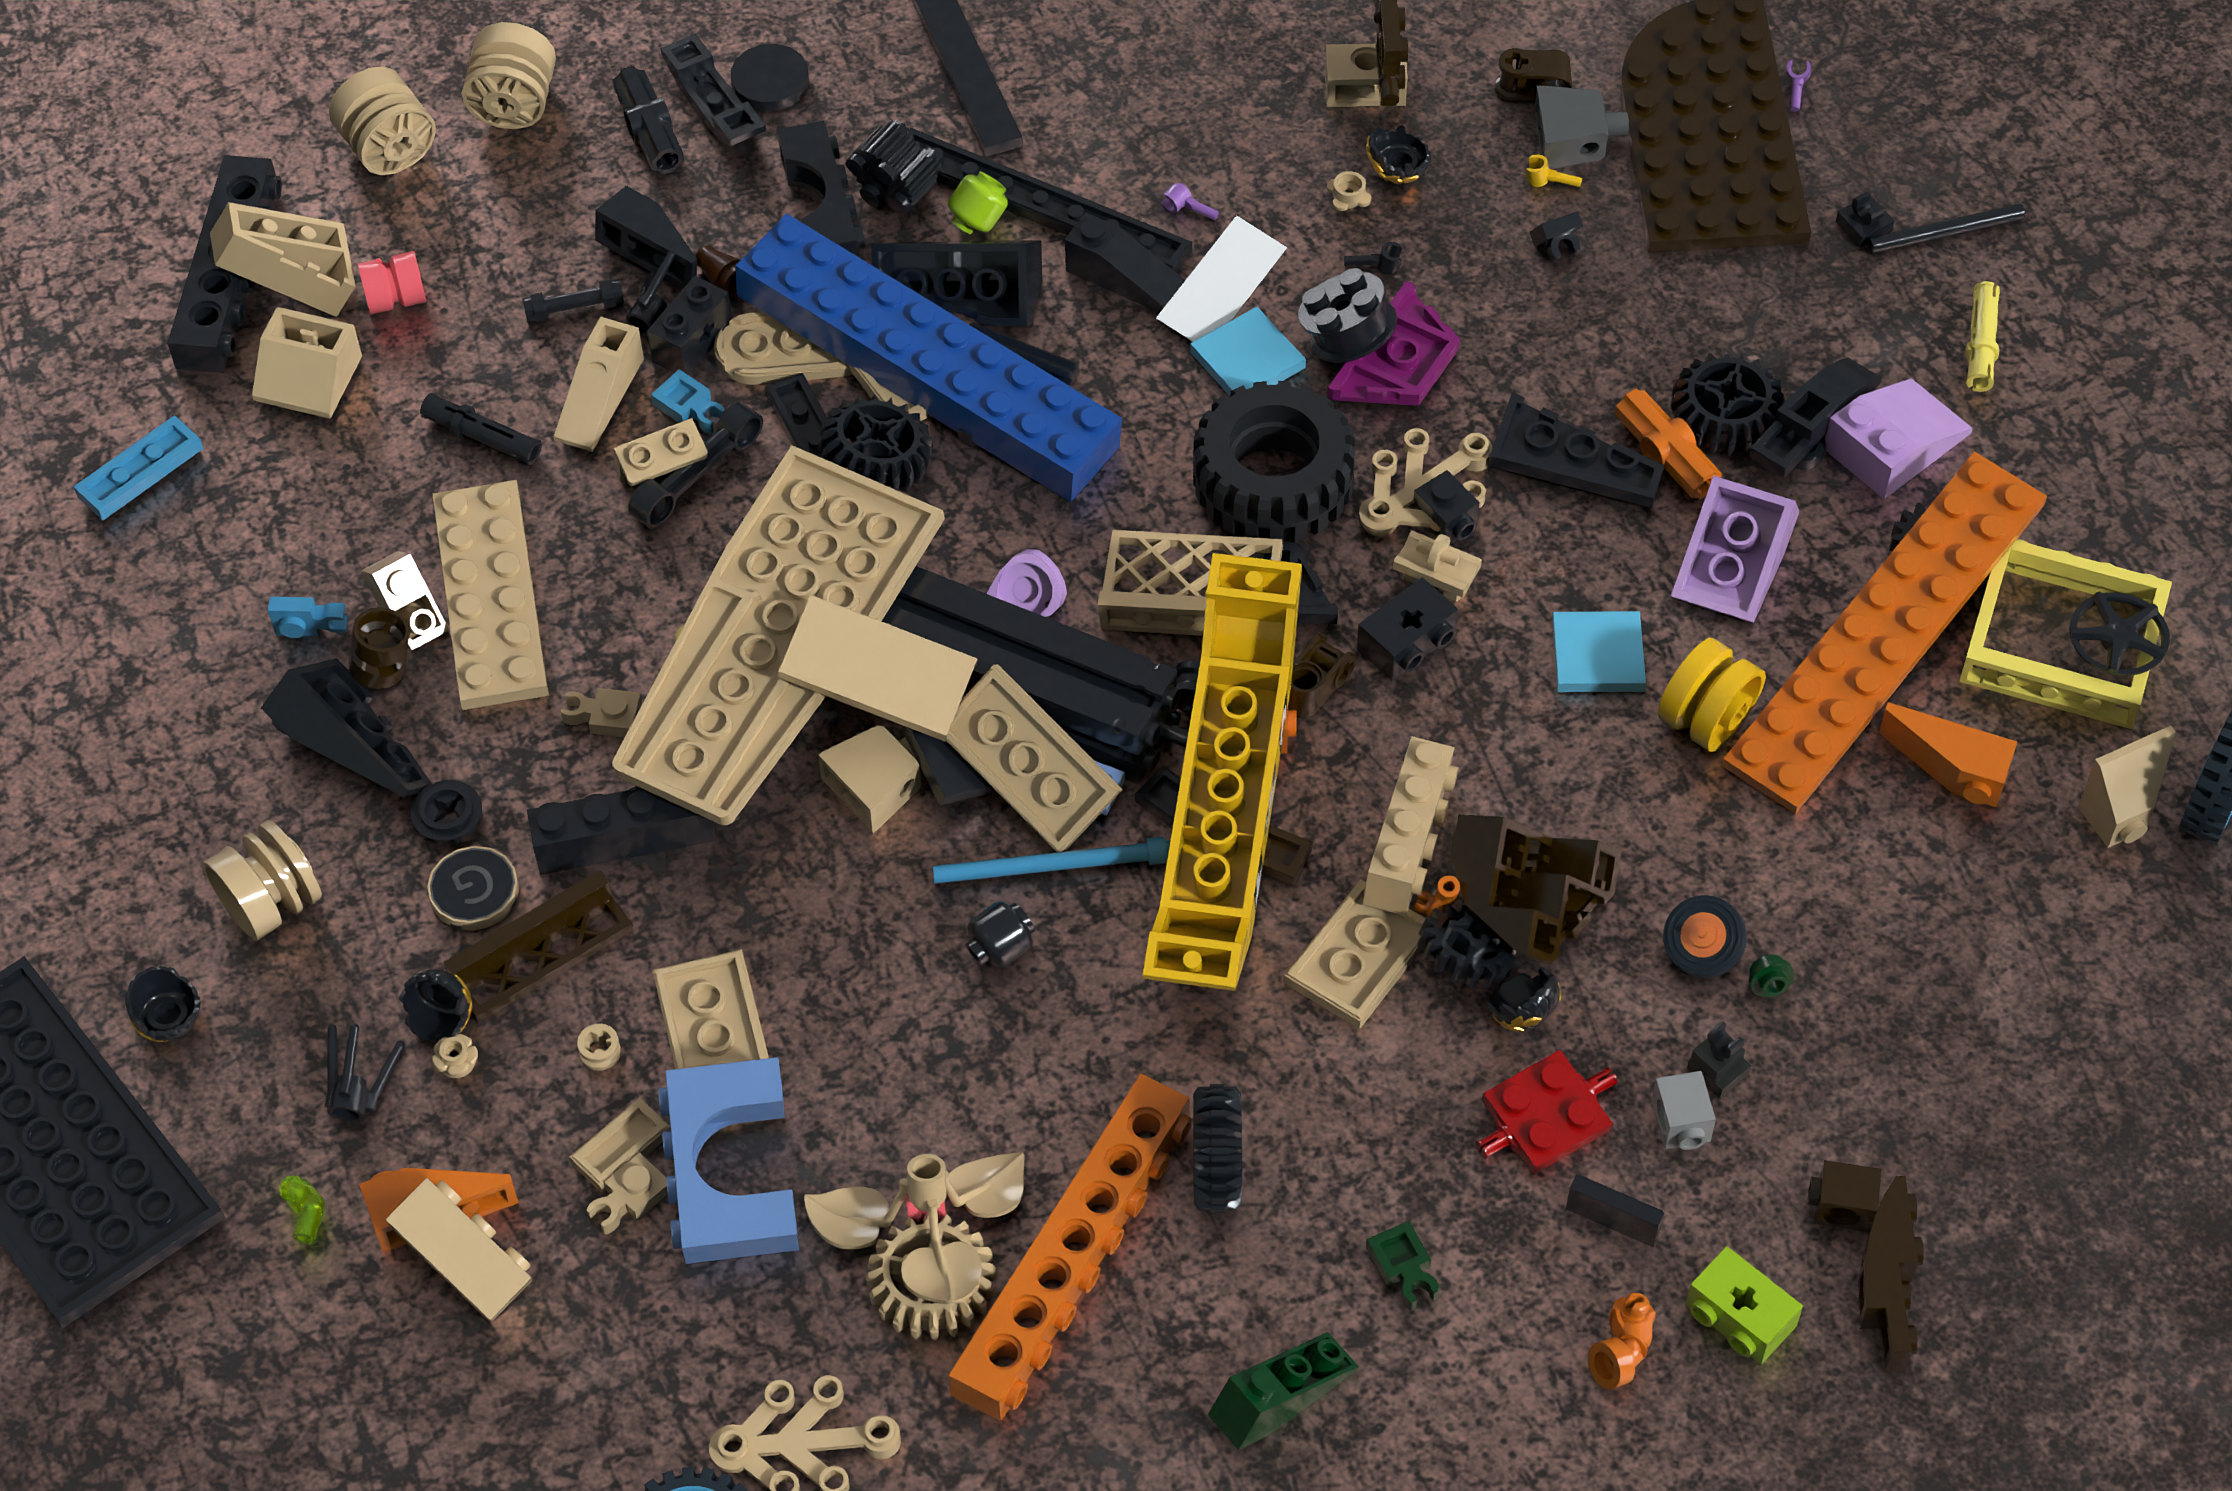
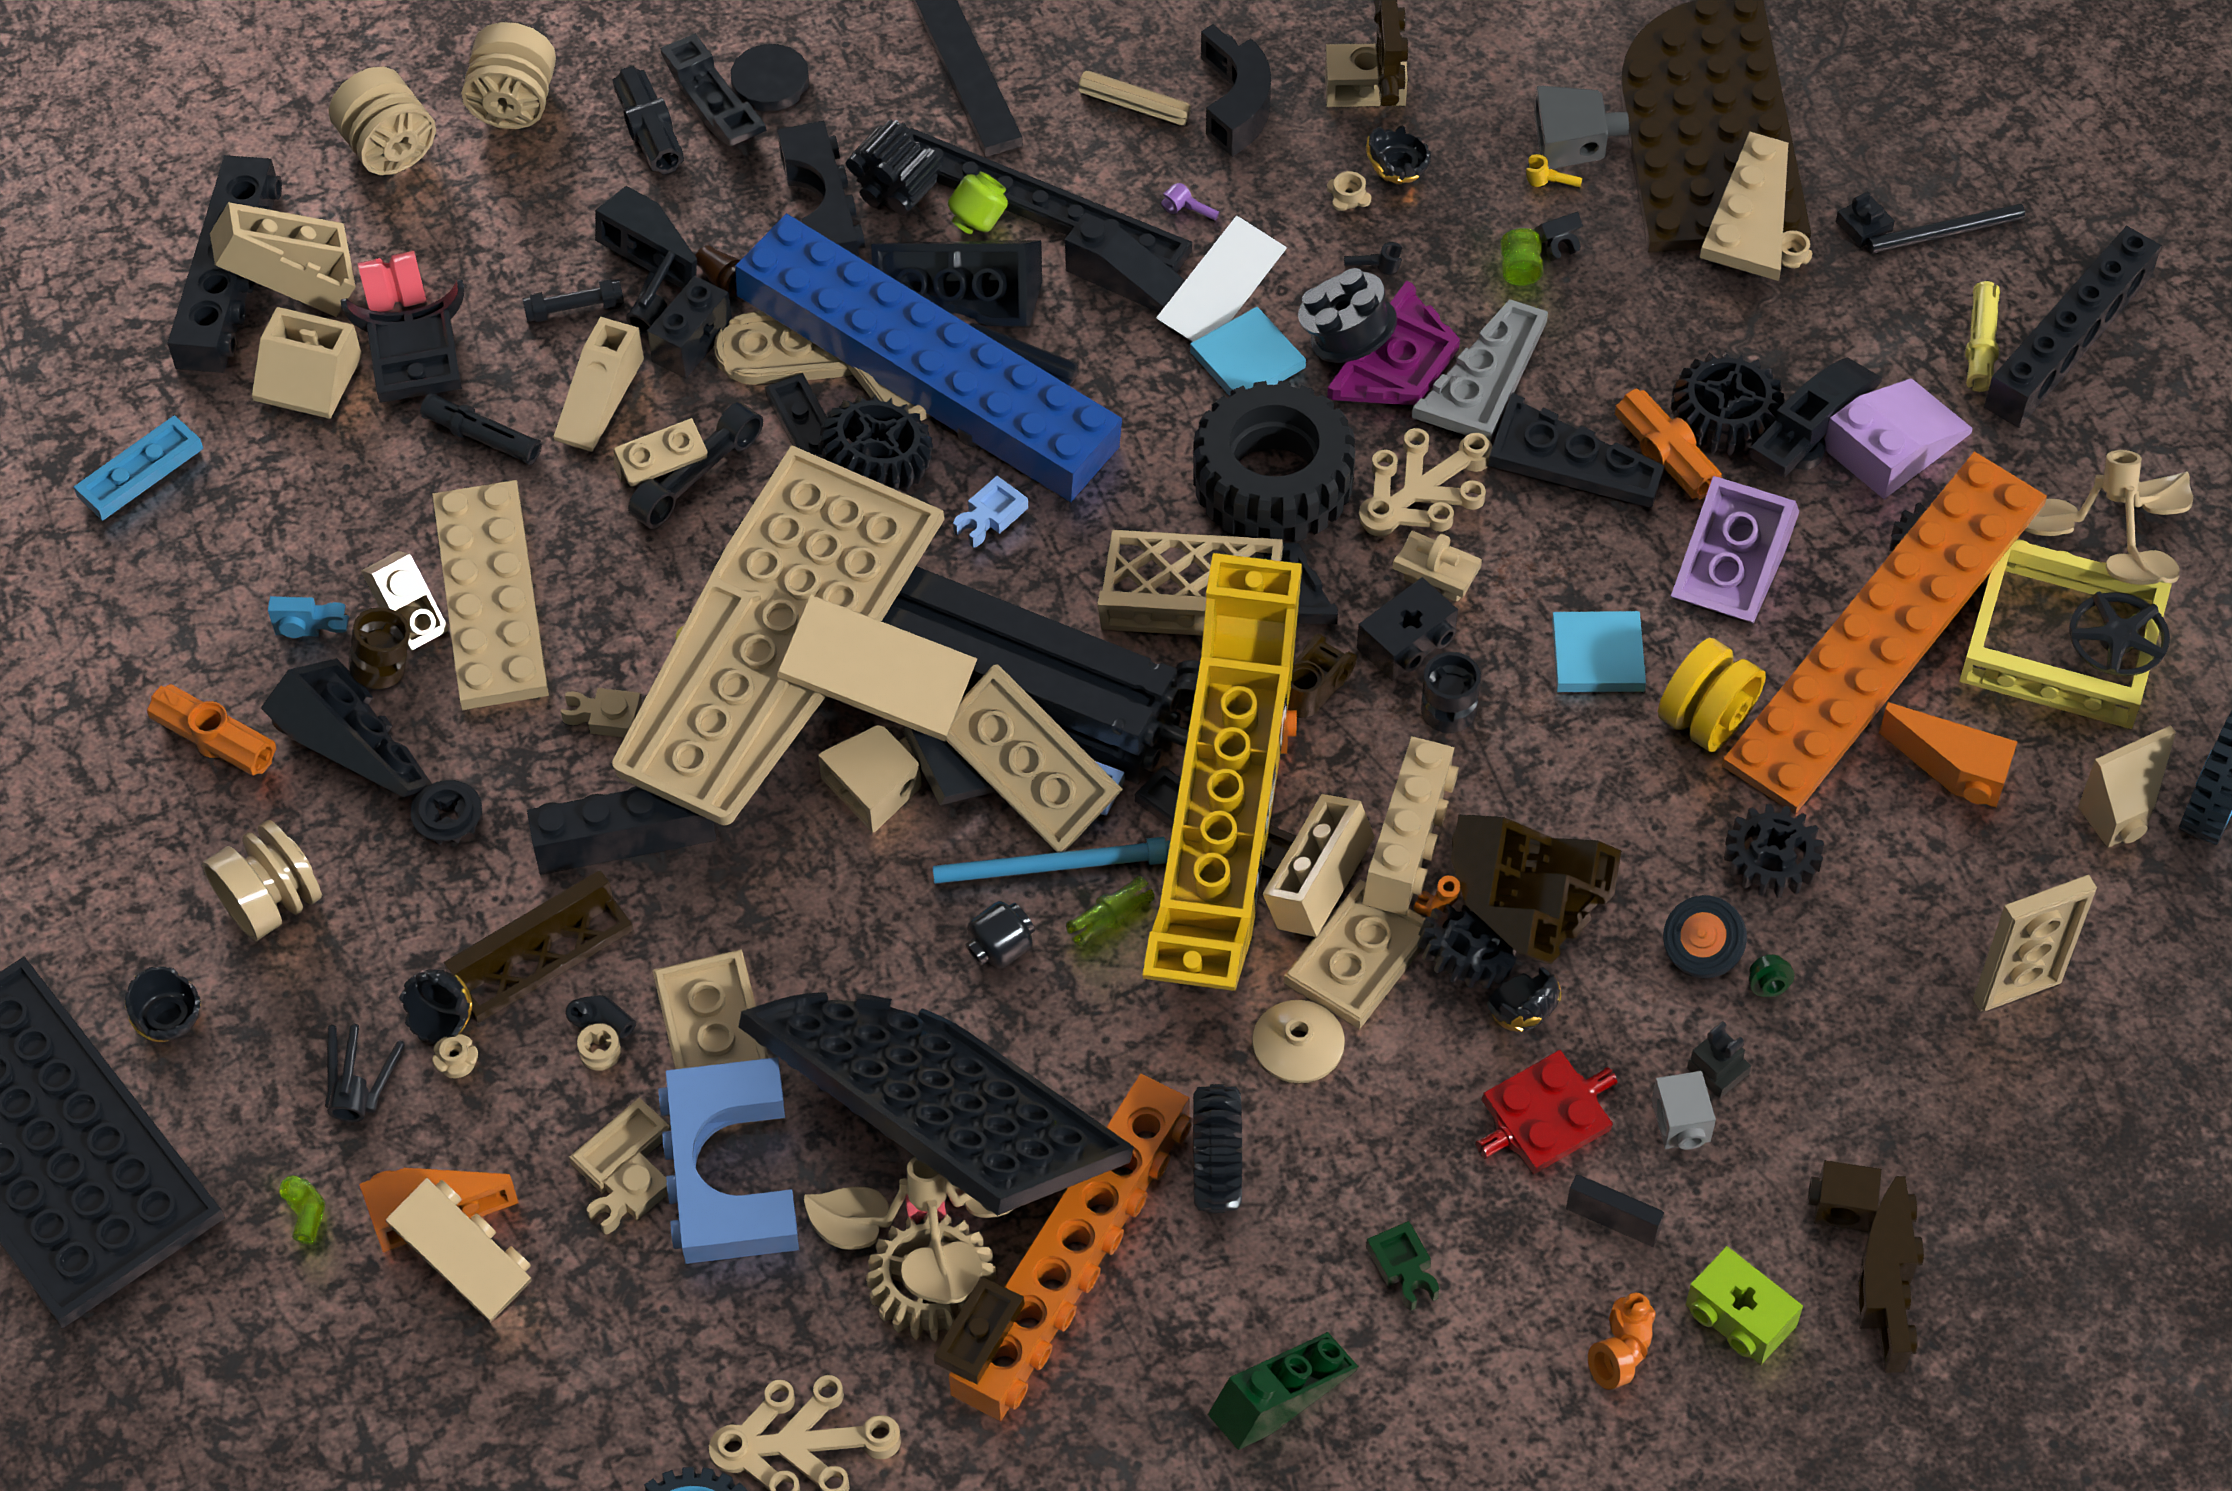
black tile [427,846,520,931] -> none
dark azure plate [651,369,725,434] -> none
lavender piece [987,549,1067,617] -> none
black bracket [1413,470,1480,545] -> none
dark brown piece [1494,48,1572,102] -> none
medium lavender hand [1787,59,1811,112] -> none
none -> orange piece [147,684,277,776]
none -> black piece [340,279,464,403]
none -> black arm [565,995,636,1039]
none -> black plate [738,992,1134,1216]
none -> dark brown plate [934,1276,1025,1385]
none -> light blue plate [953,476,1028,548]
none -> clear neon green pin [1066,876,1155,947]
none -> tan axle [1079,71,1191,126]
none -> black arch [1201,24,1271,157]
none -> tan dish [1252,1000,1345,1083]
none -> tan brick [1263,794,1375,937]
none -> light grey wing [1412,299,1548,442]
none -> black wheel [1421,652,1481,733]
none -> clear neon green wheel [1501,228,1543,286]
none -> tan wing [1700,132,1788,281]
none -> black gear [1724,804,1824,898]
none -> tan plate [1781,231,1813,269]
none -> tan tile [1973,875,2097,1012]
none -> black brick [1984,225,2162,428]
none -> tan plant [2024,450,2193,585]

